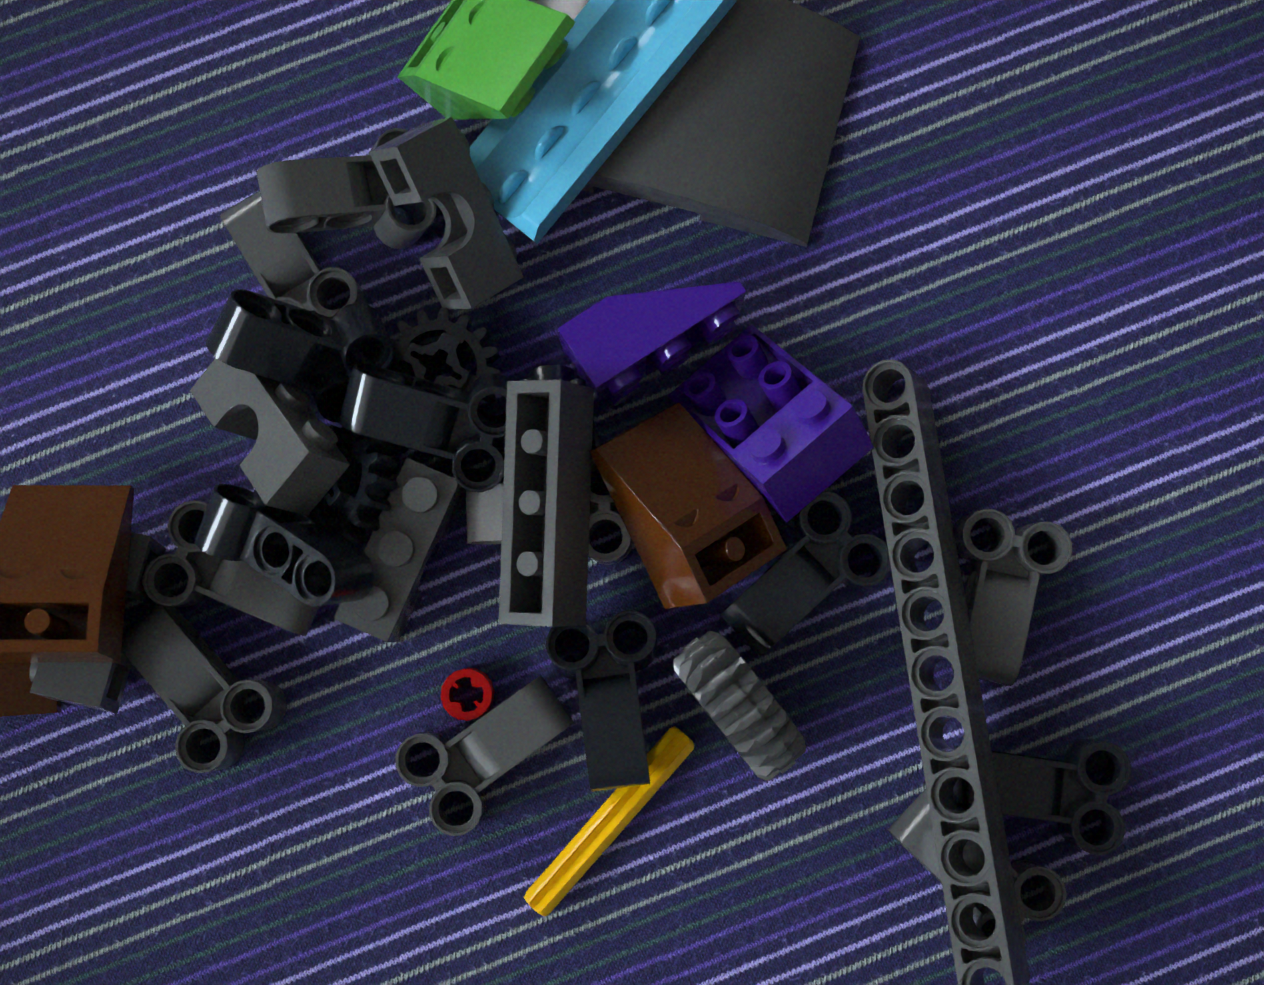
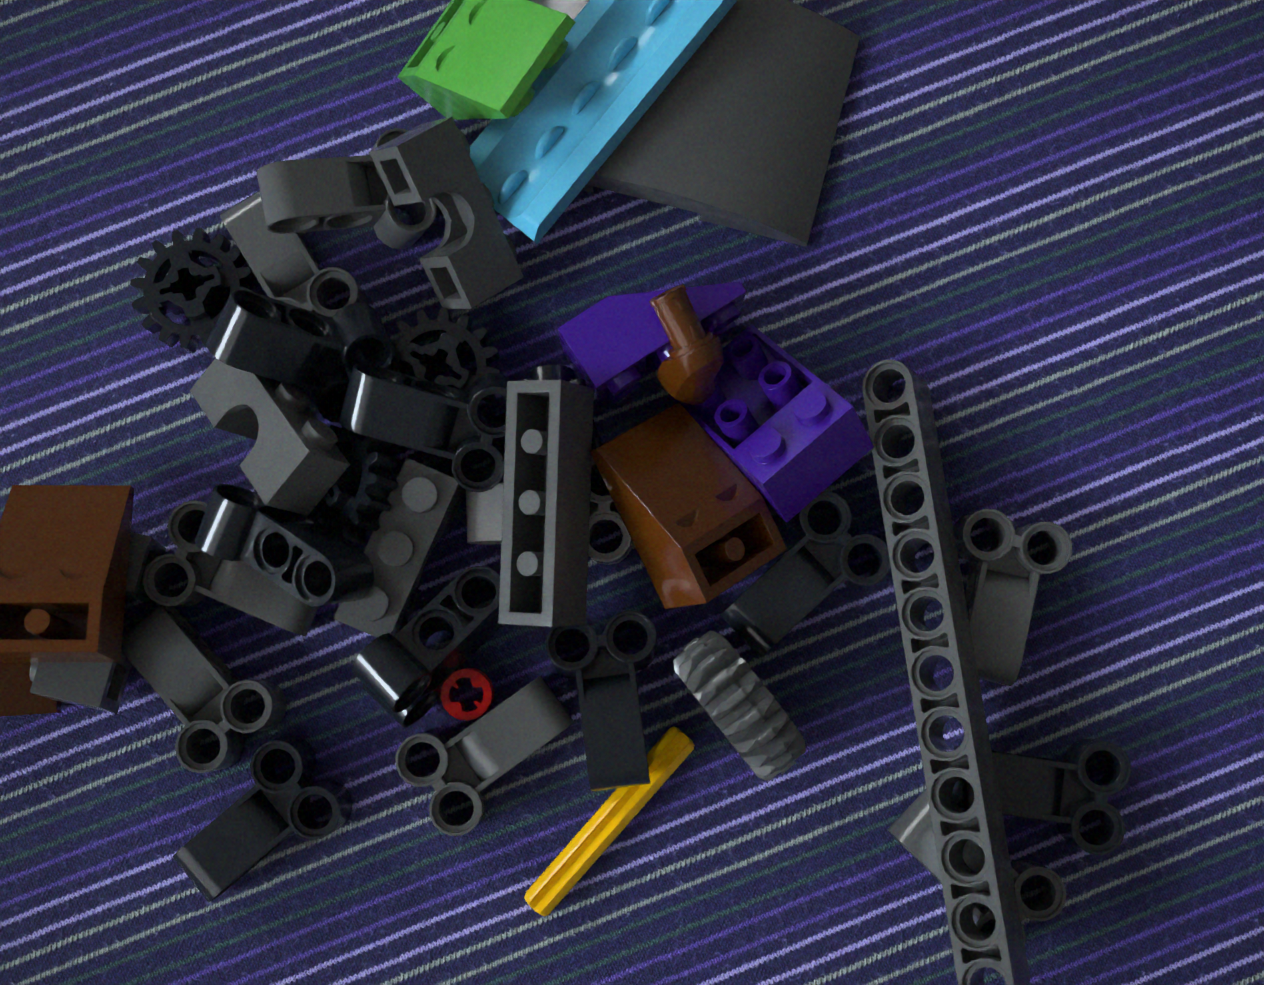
none -> black gear [130,228,257,353]
none -> black piece [173,735,353,903]
none -> black piece [352,566,503,728]
none -> reddish brown arm [649,284,724,405]

